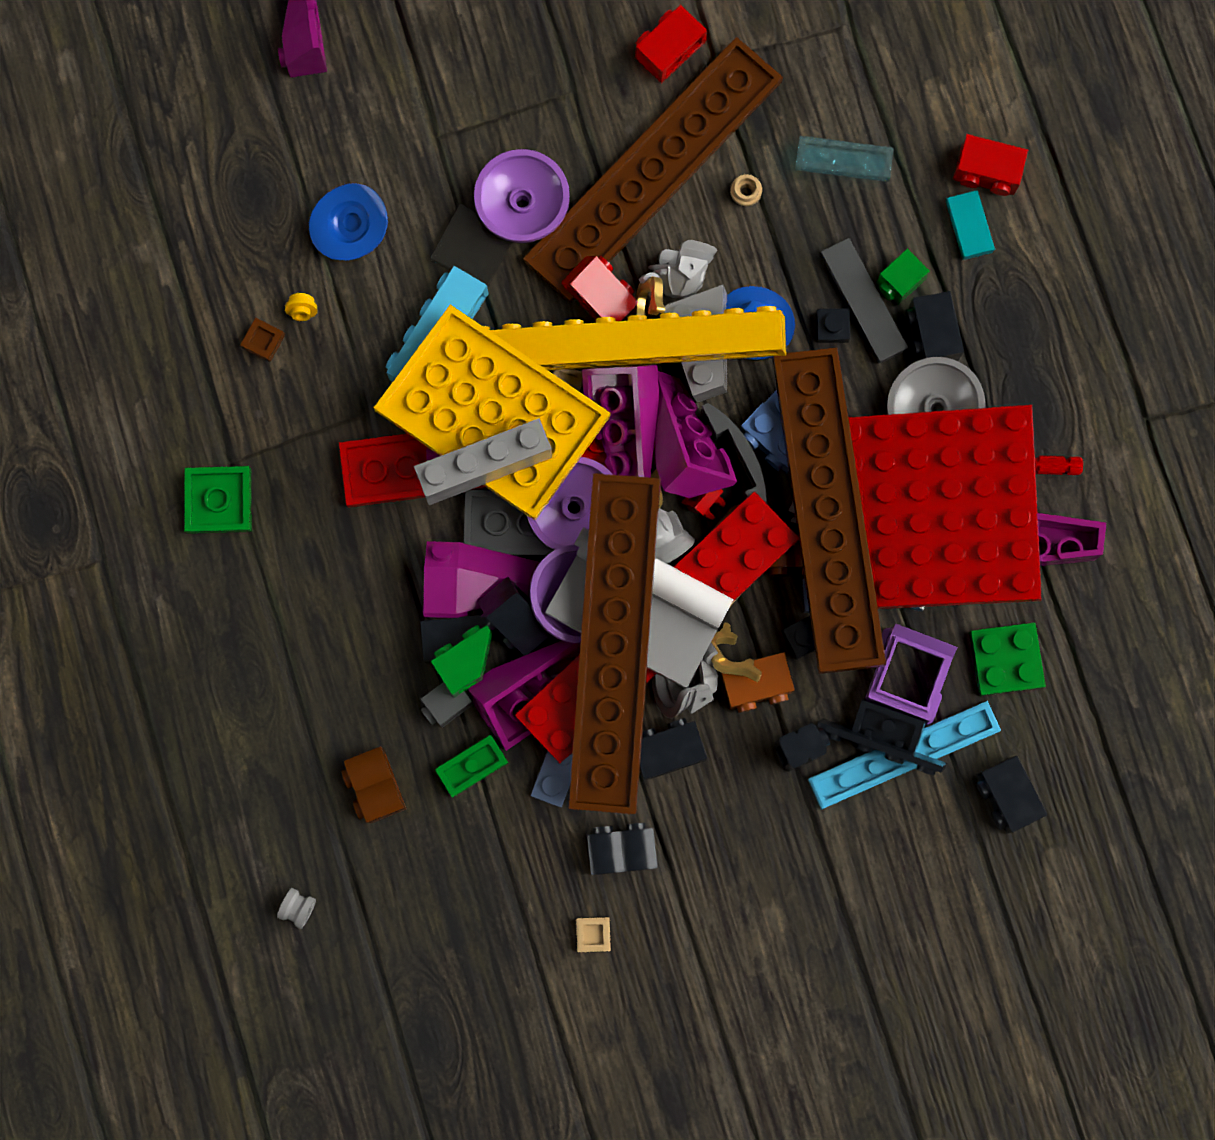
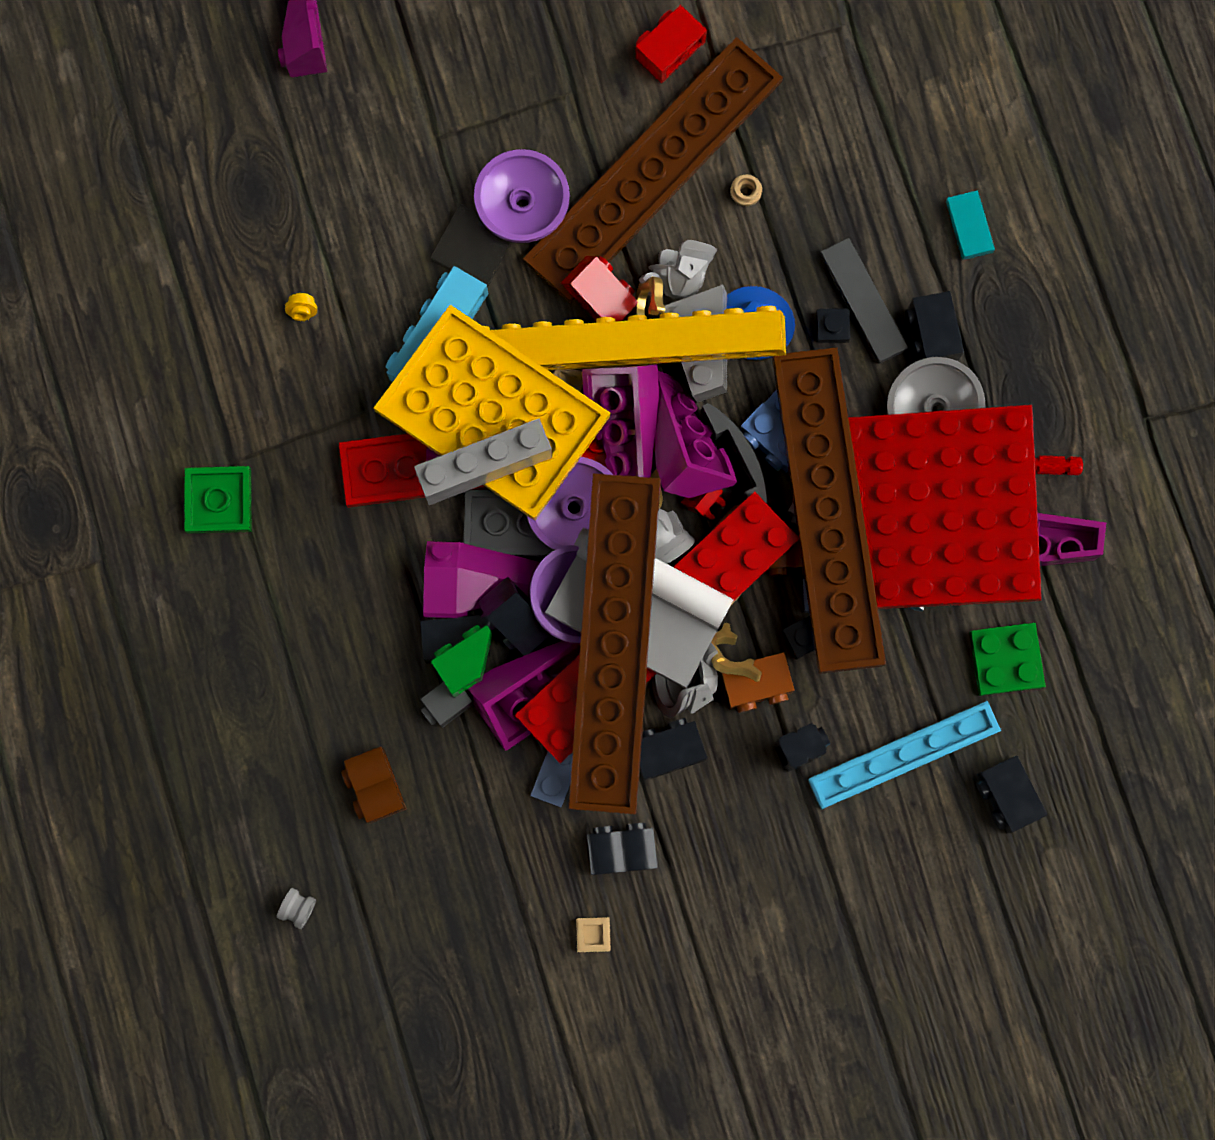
reddish brown plate [241,317,285,362] -> none
blue hat [309,183,388,261] -> none
green plate [435,735,508,798] -> none
clear light blue plate [795,136,894,182] -> none
black bracket [816,699,947,775] -> none
medium lavender piece [865,624,958,725] -> none
green brick [876,248,930,305] -> none
red brick [953,134,1028,196] -> none

